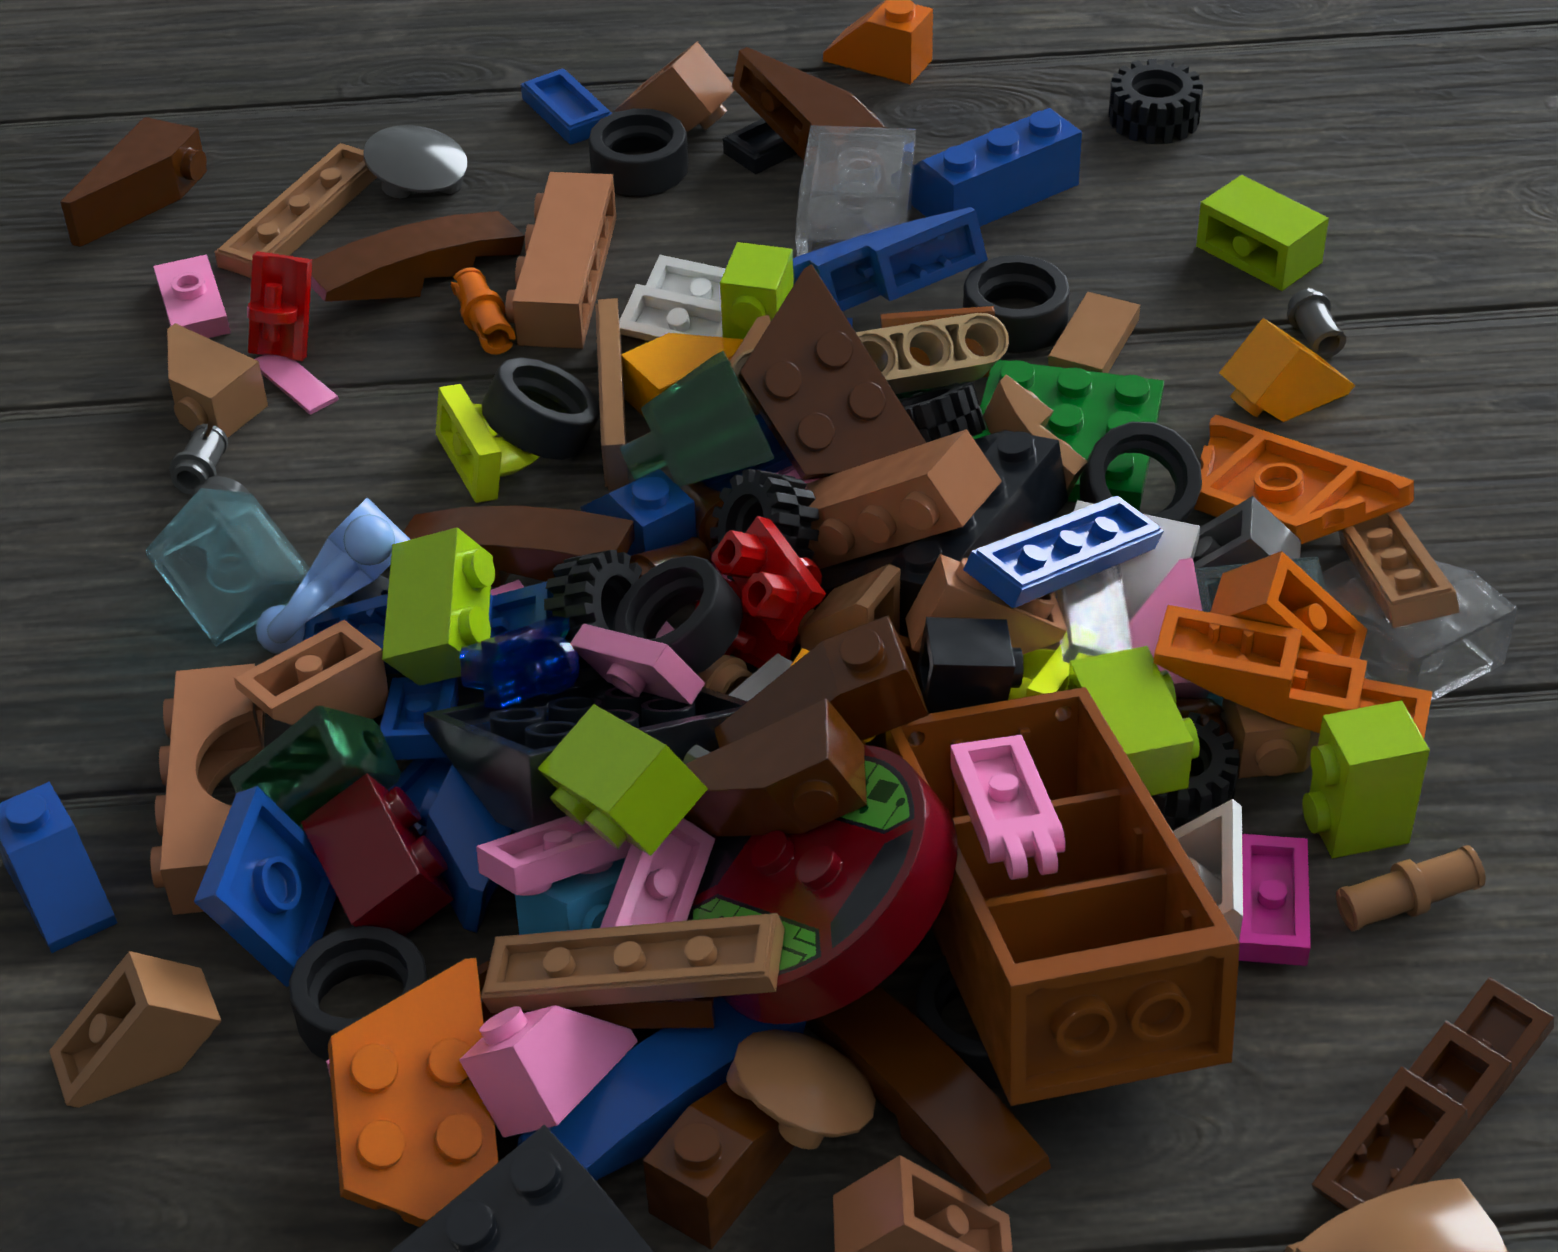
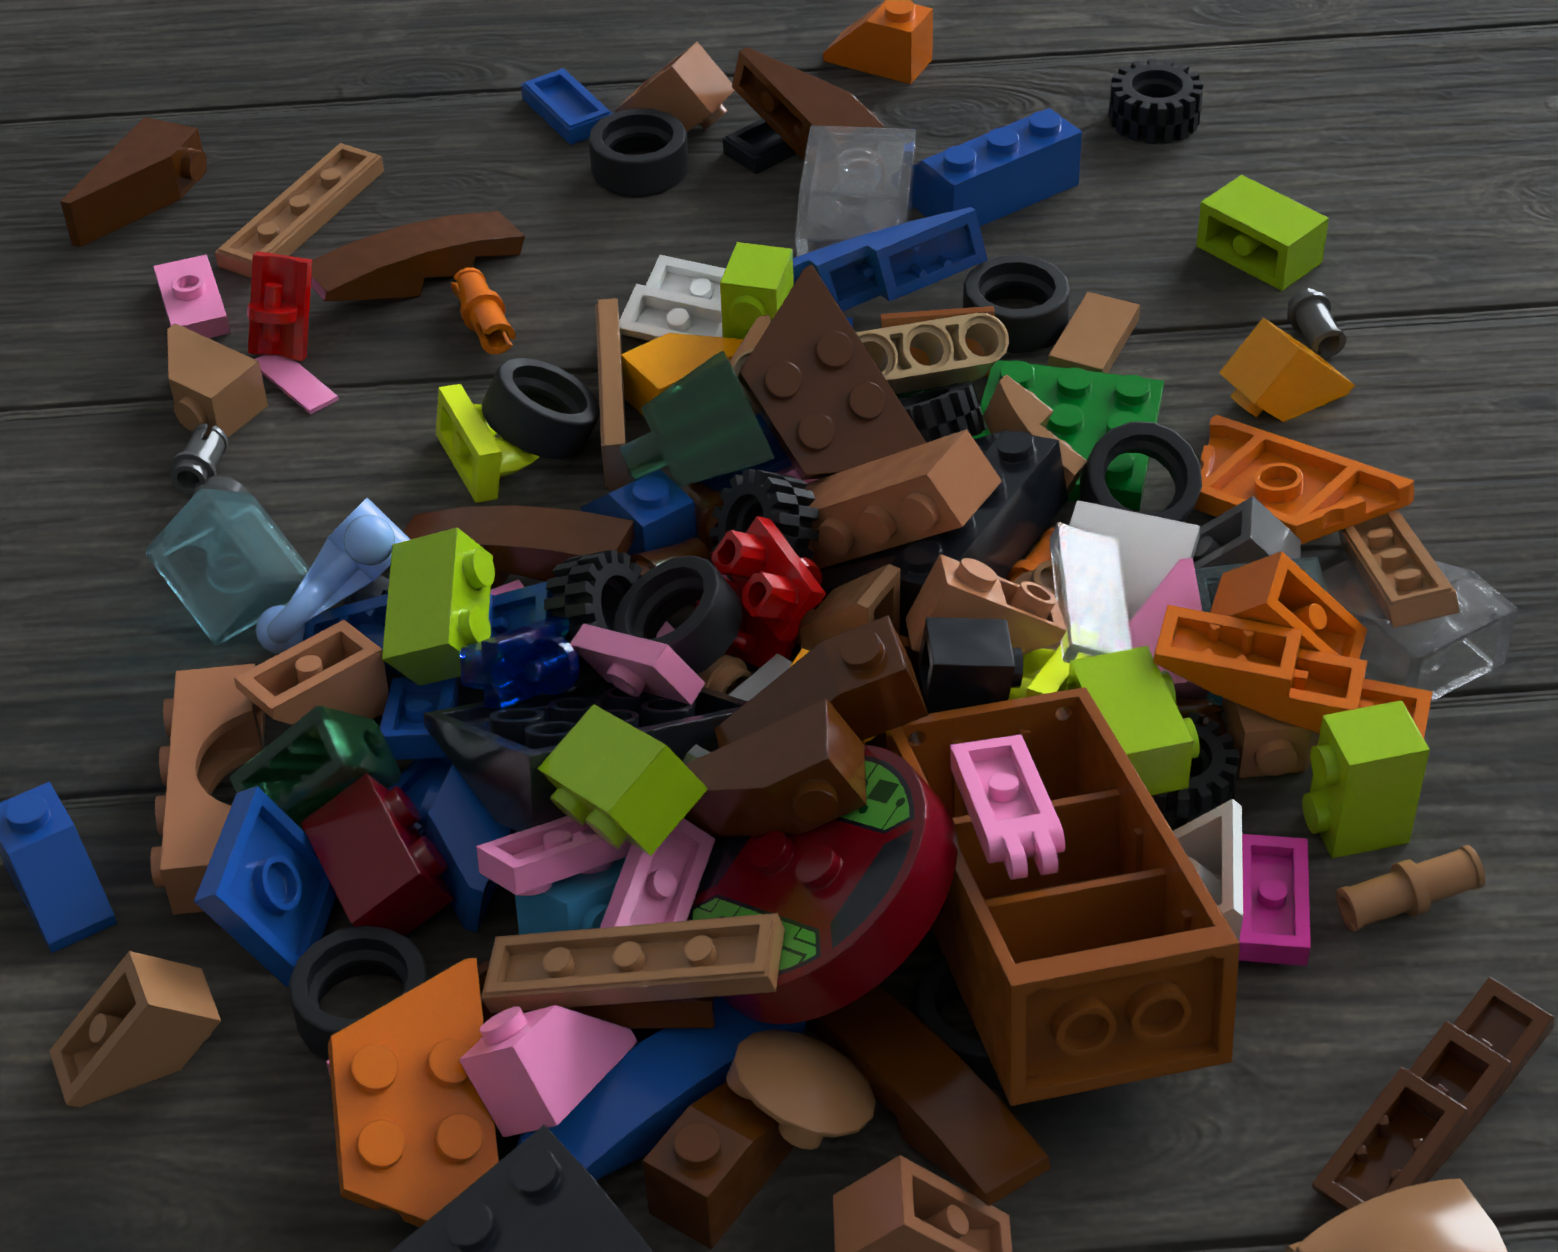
dark grey dish [363,125,467,198] -> none
nougat brick [505,172,617,349] -> none
blue tile [963,496,1164,609] -> none

